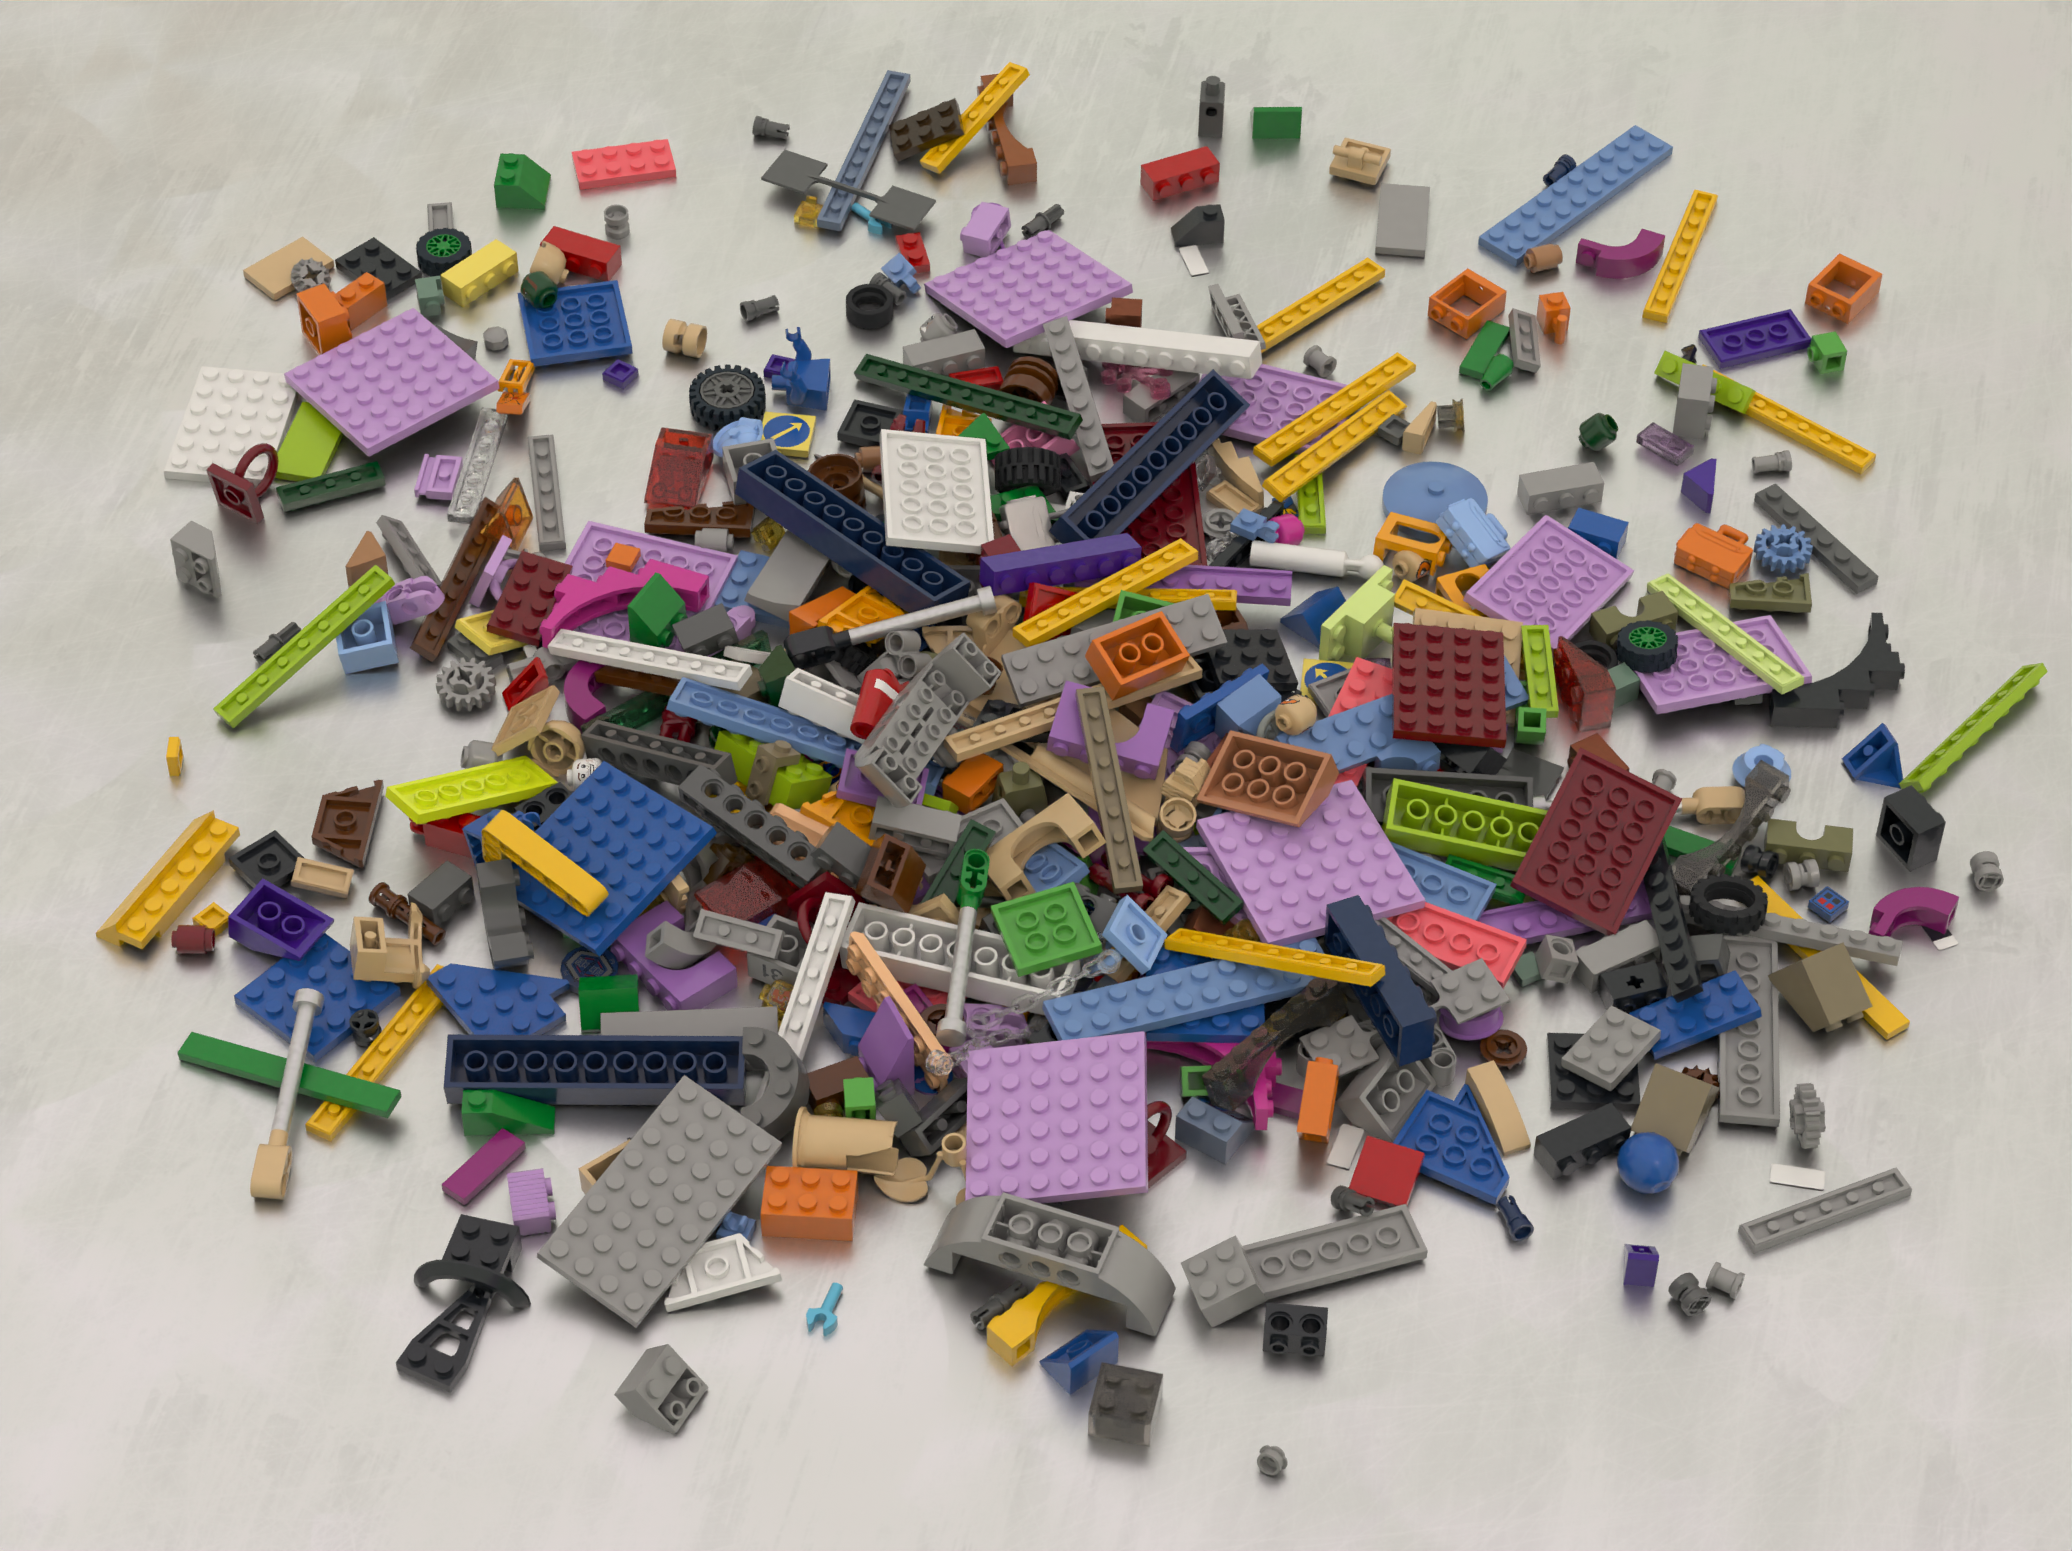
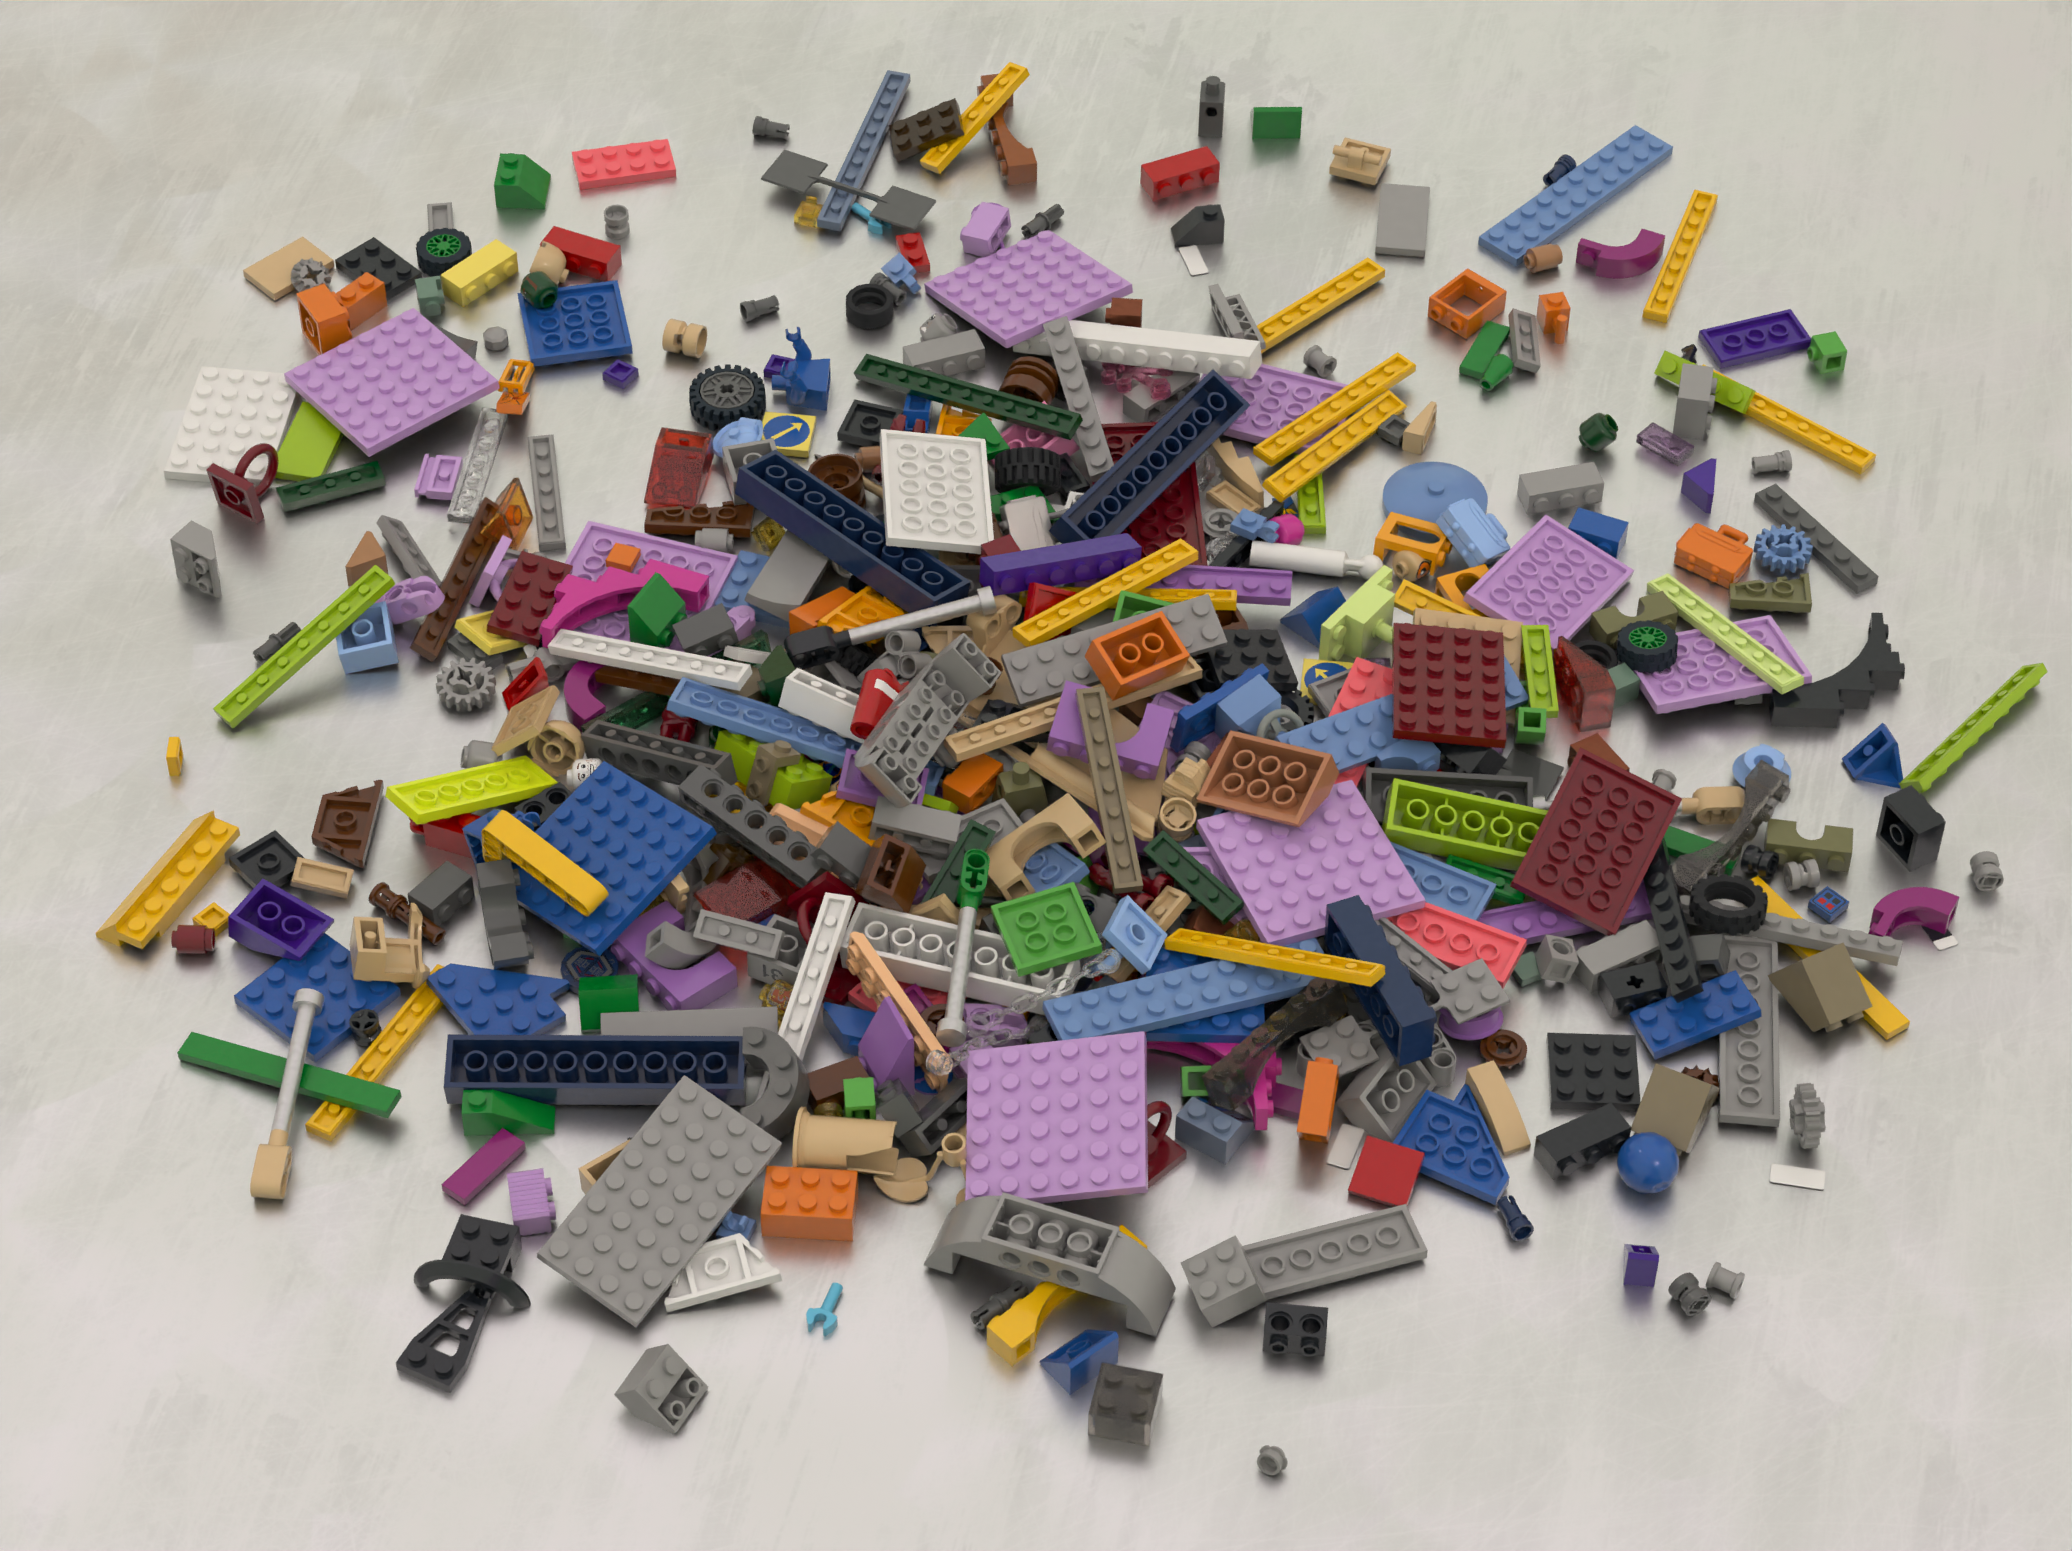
red tile [948,366,1003,390] -> none
tan head [1275,694,1317,736] -> none
dark grey pin [1331,1185,1375,1217] -> none
clear smoke piece [1437,398,1465,433] -> none
light grey plate [1561,1005,1661,1091] -> none
light grey tile [1738,1167,1912,1254] -> none
orange window [1805,253,1883,324] -> none

